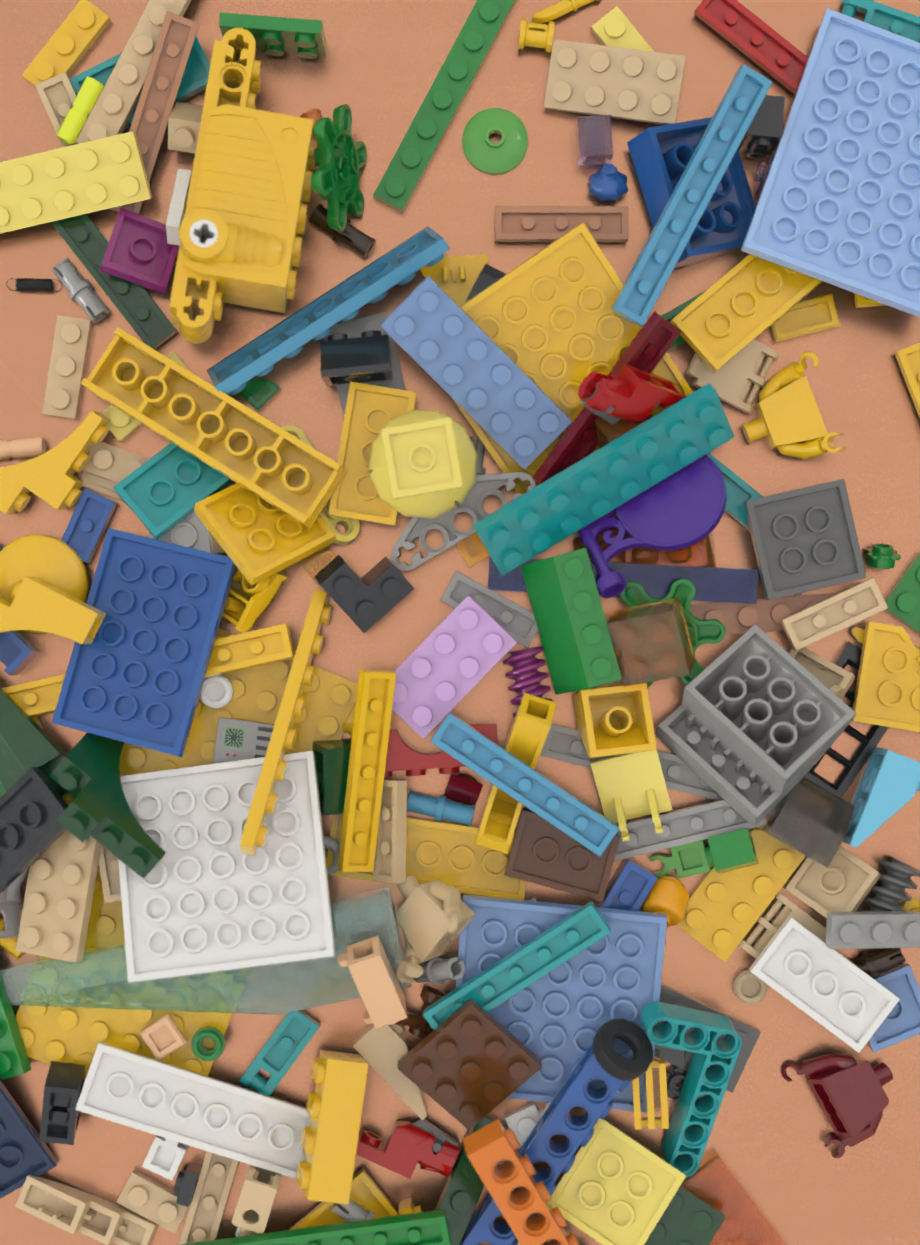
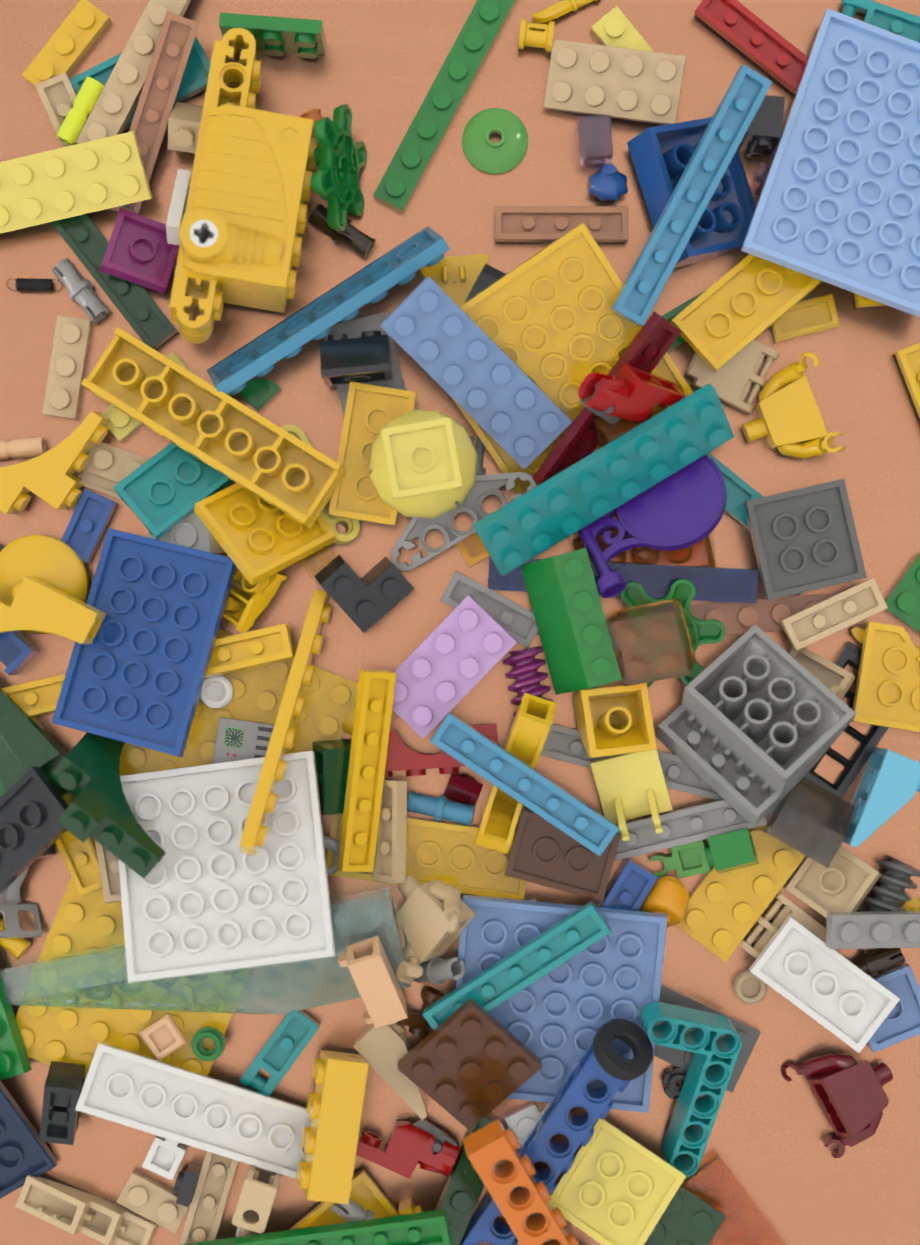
tan plate [16,830,101,963] -> none
yellow tile [632,1059,669,1130] -> none
green plate [864,543,901,569] -> none

